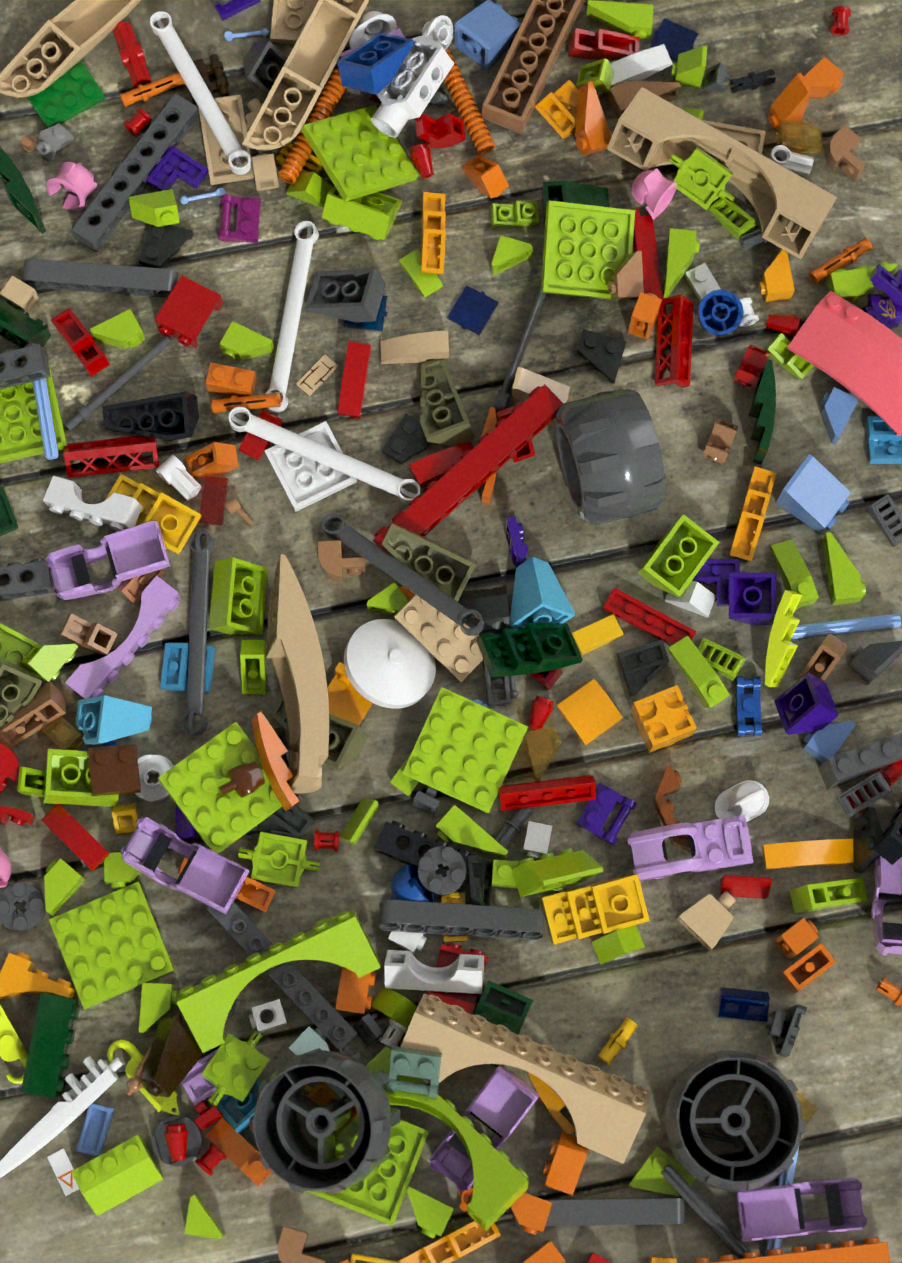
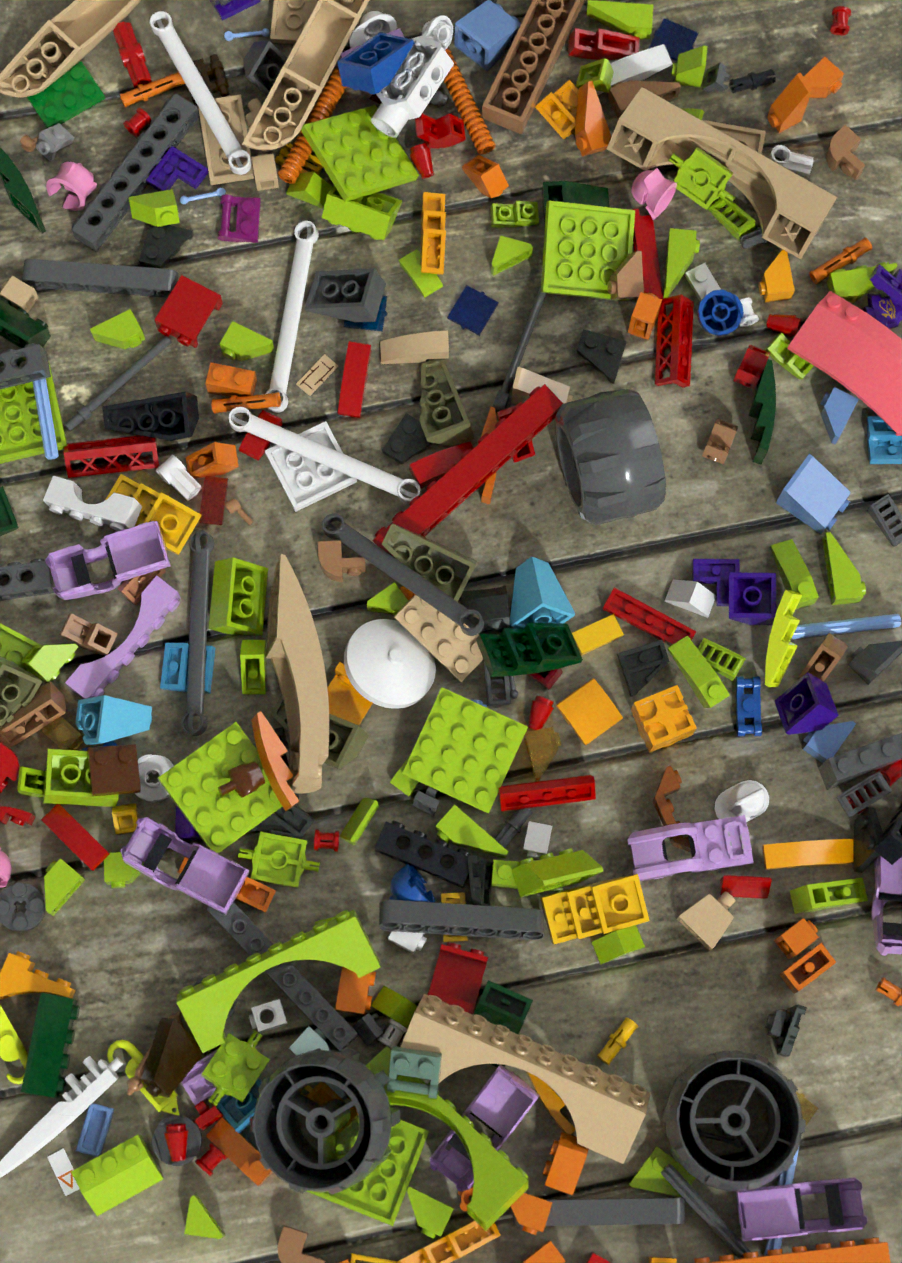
lime plate [49,881,175,1010] -> none
red slope [51,308,110,377] -> none
lime slope [139,983,178,1034] -> none
white arch [384,950,484,994] -> none
dark grey plate [418,846,466,896] -> none
dark purple plate [505,516,528,568] -> none
dark purple plate [576,783,637,845] -> none
lime slope [636,514,720,597] -> none
clear blue slope [718,987,770,1022] -> none
light orange slope [729,466,777,561] -> none
clear yellow slope [777,121,823,153] -> none

